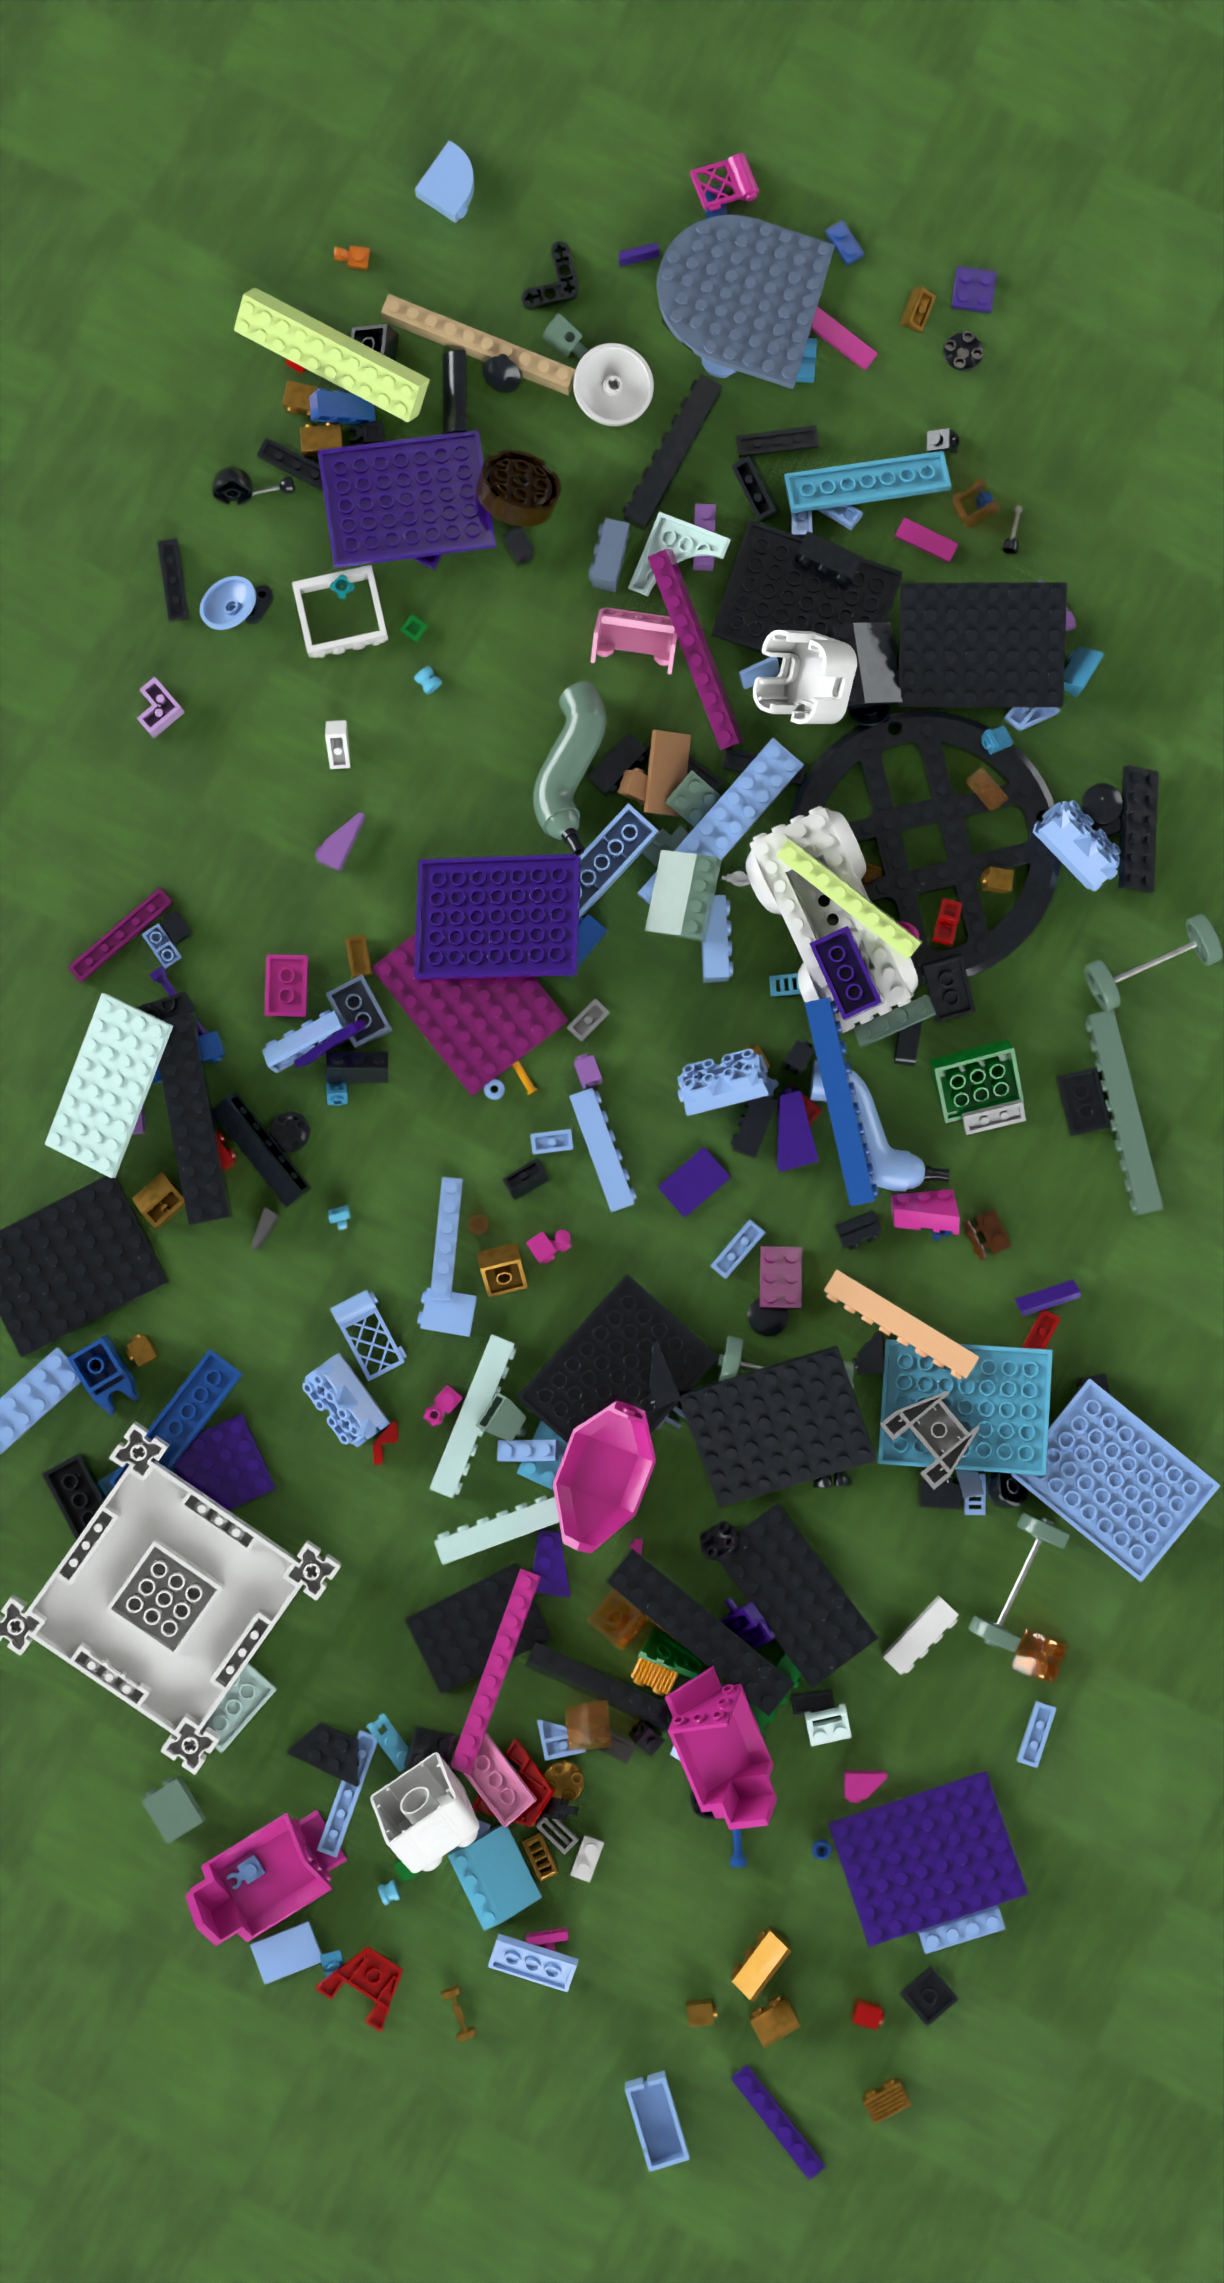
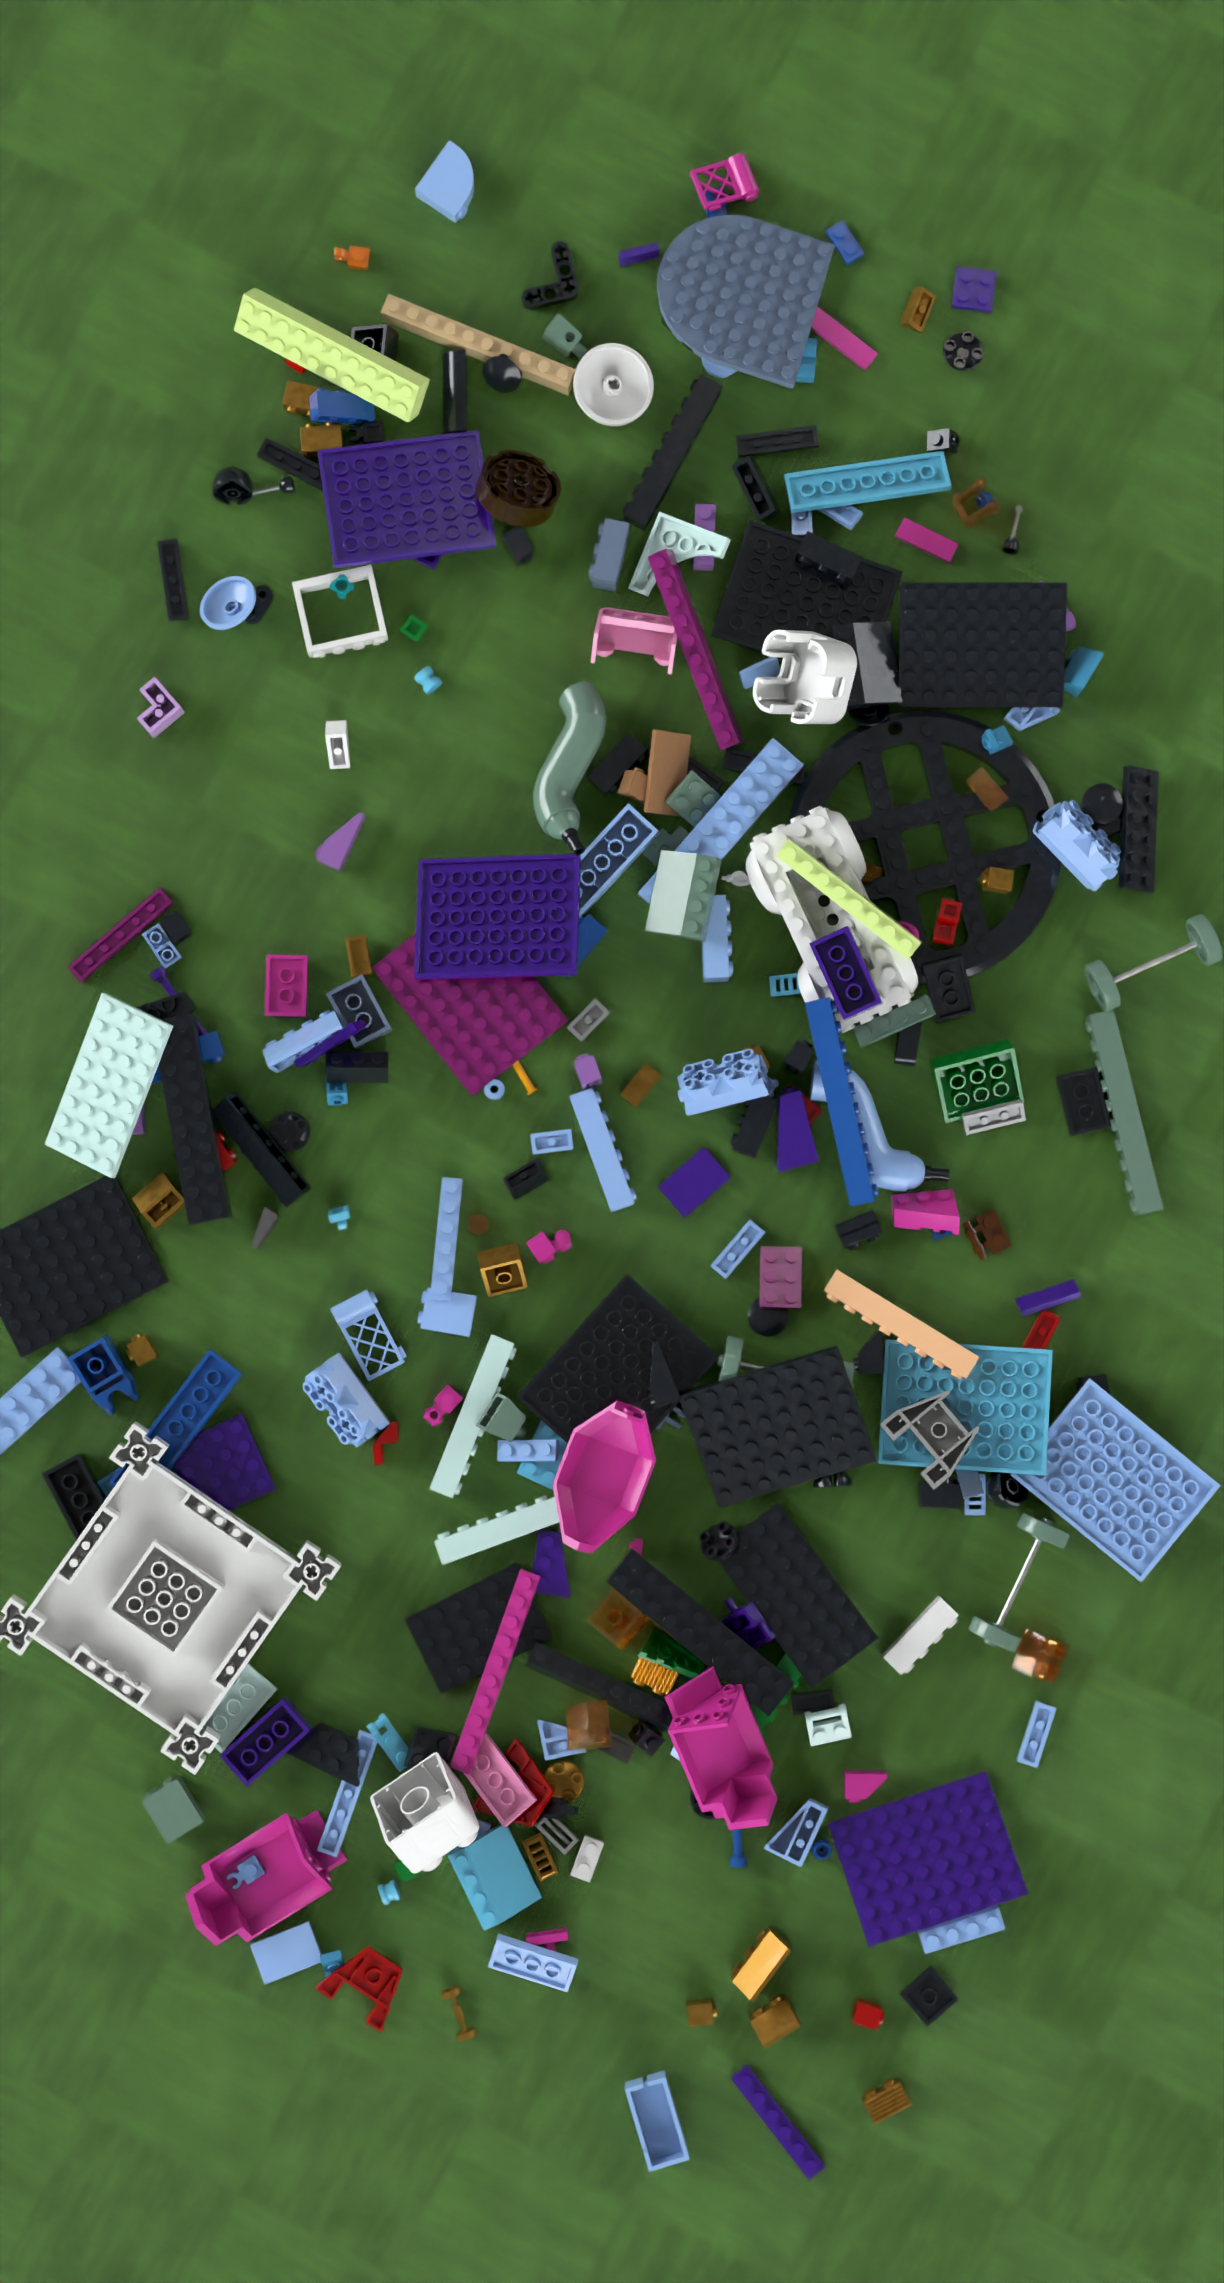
none -> dark purple brick [219,1696,312,1787]
none -> pearl gold plate [620,1063,662,1108]
none -> light blue wedge [763,1798,829,1867]

